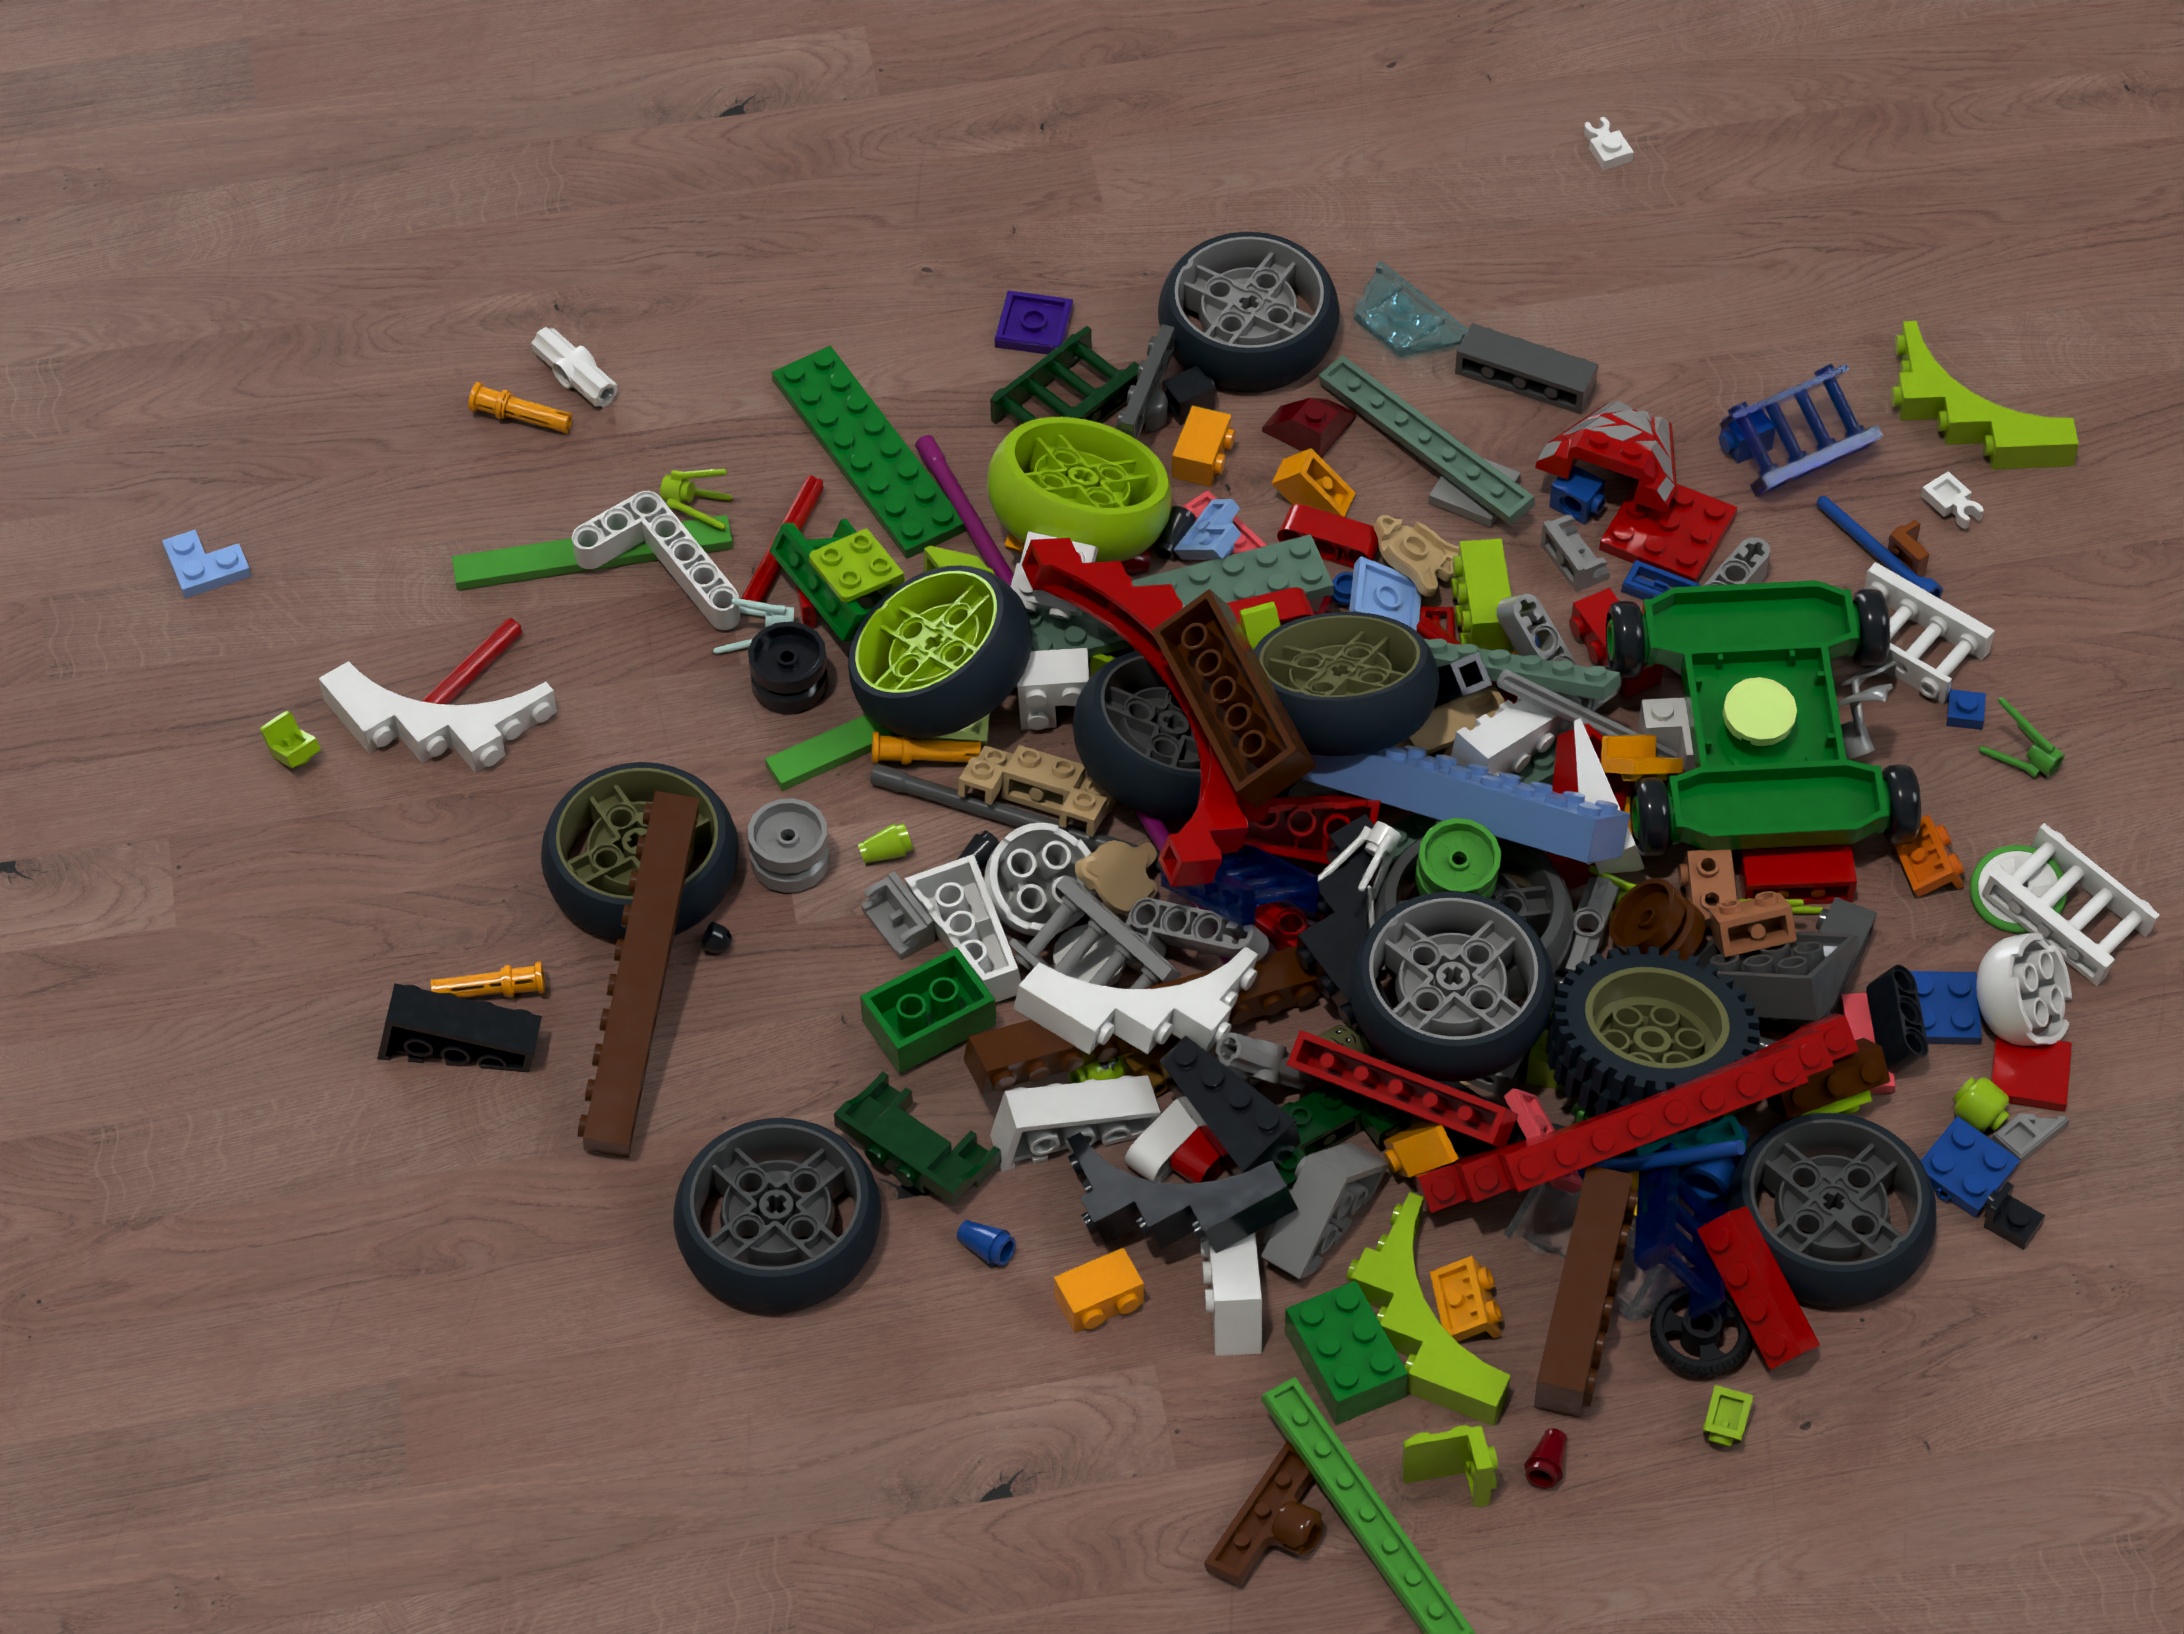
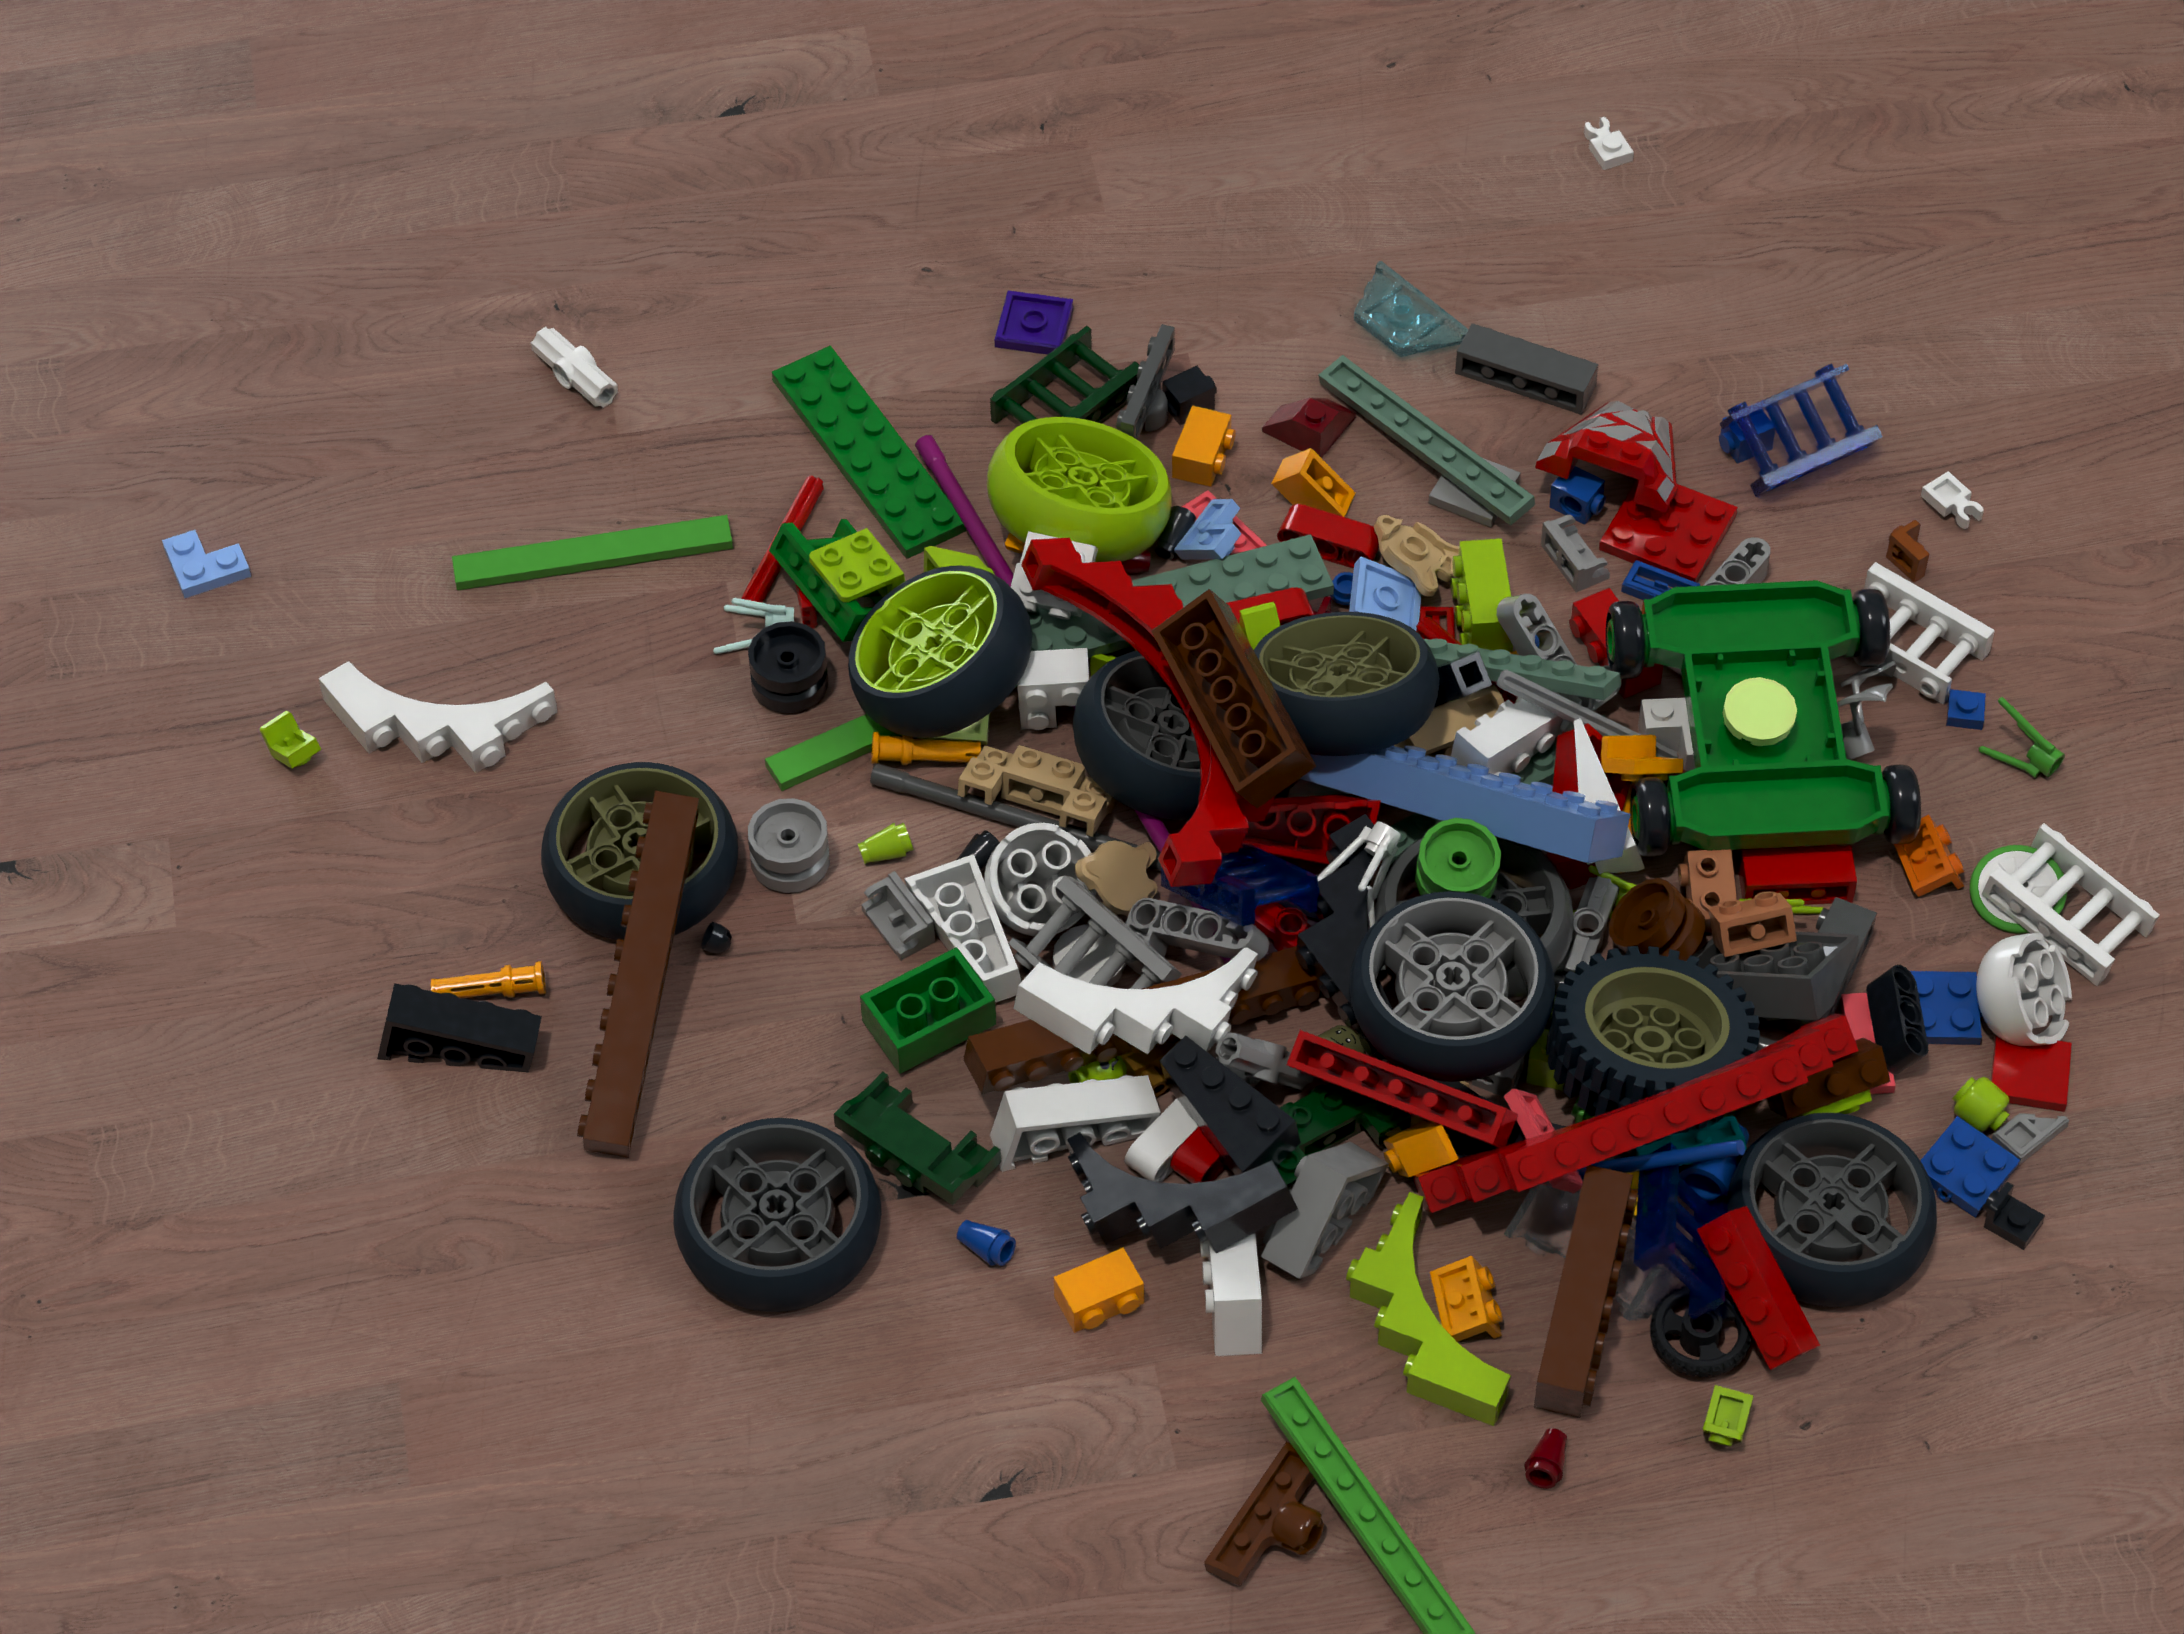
red axle [421,618,522,705] -> none
light orange pin [468,382,573,434] -> none
white beam [572,491,741,630] -> none
lime plant [660,469,733,530] -> none
wheel [1158,232,1340,392] -> none
green brick [1285,1280,1408,1426] -> none
lime bracket [1401,1425,1498,1508] -> none
blue piece [1816,496,1943,598] -> none
lime arch [1891,321,2079,470] -> none

